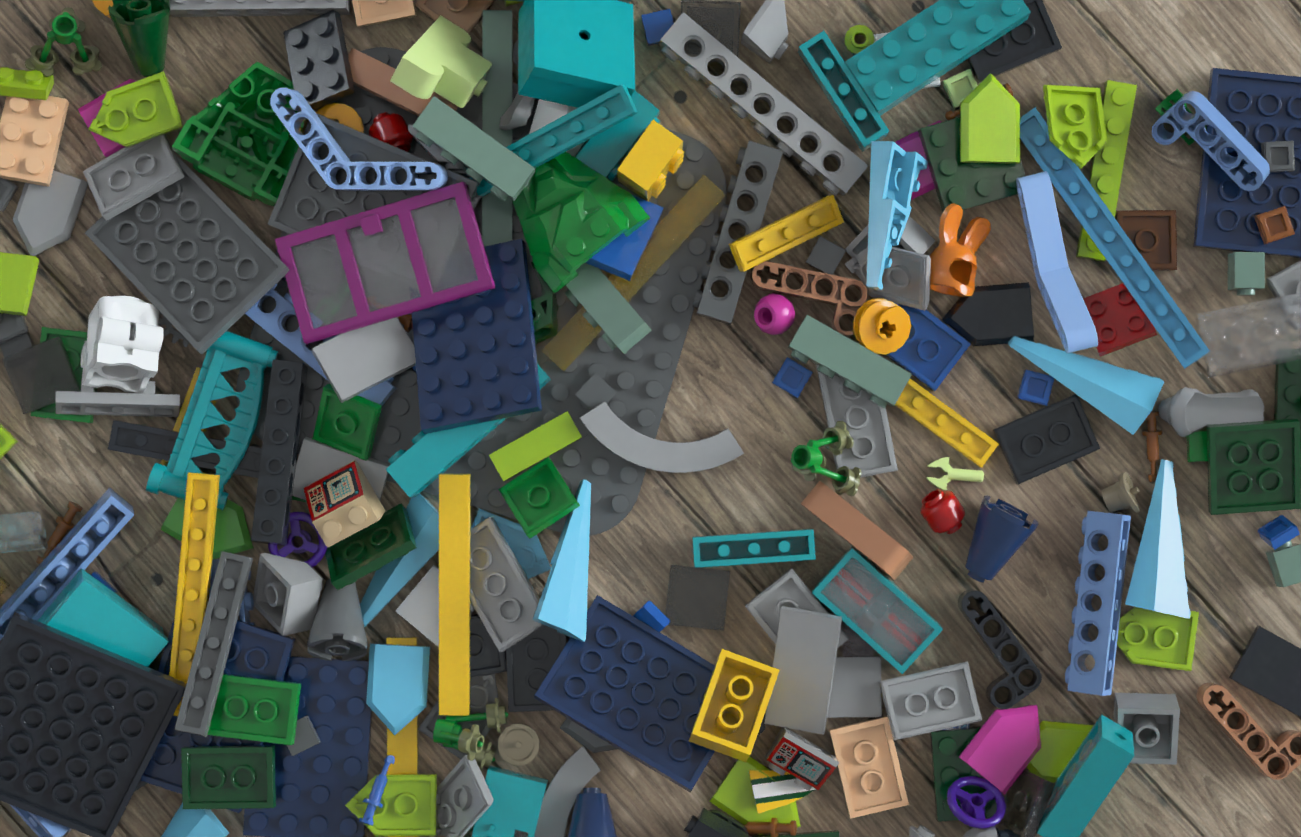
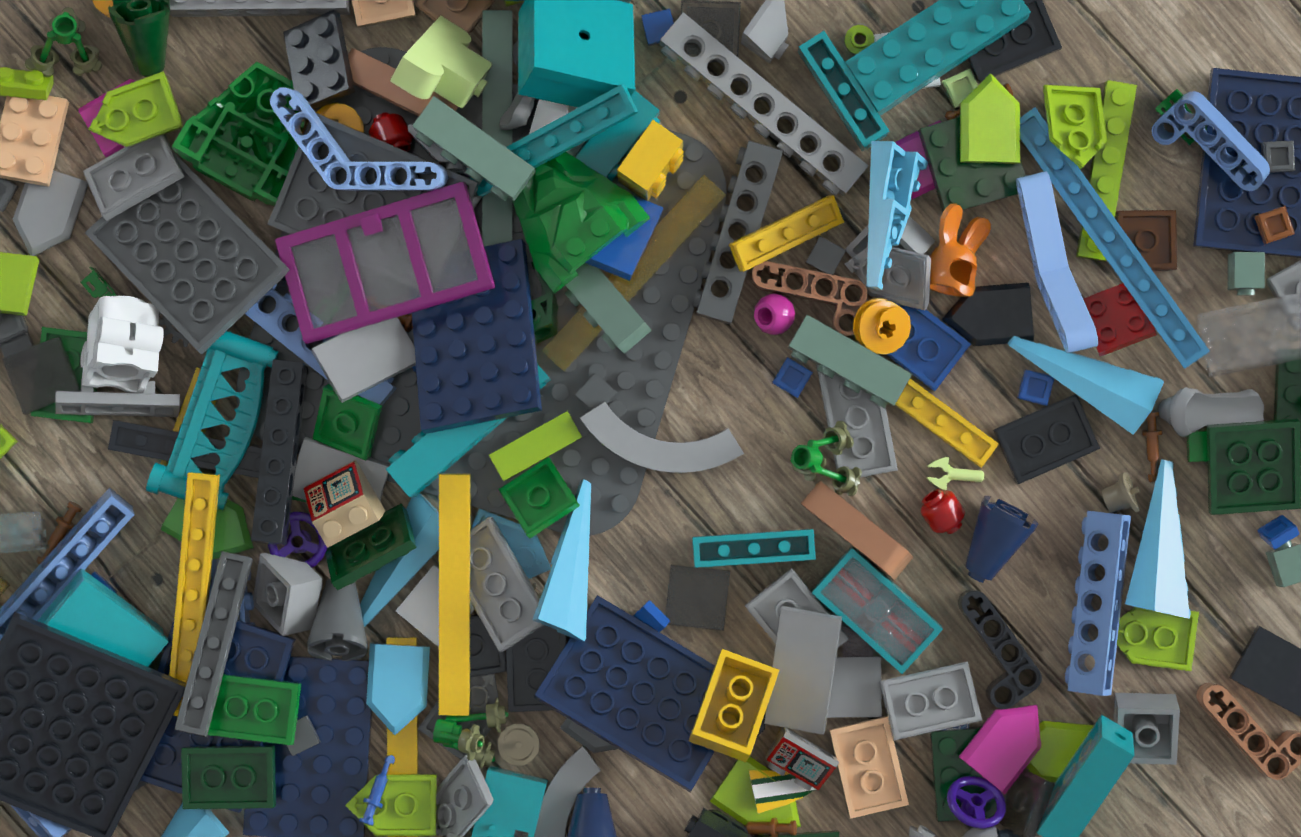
none -> green piece [80,266,119,298]

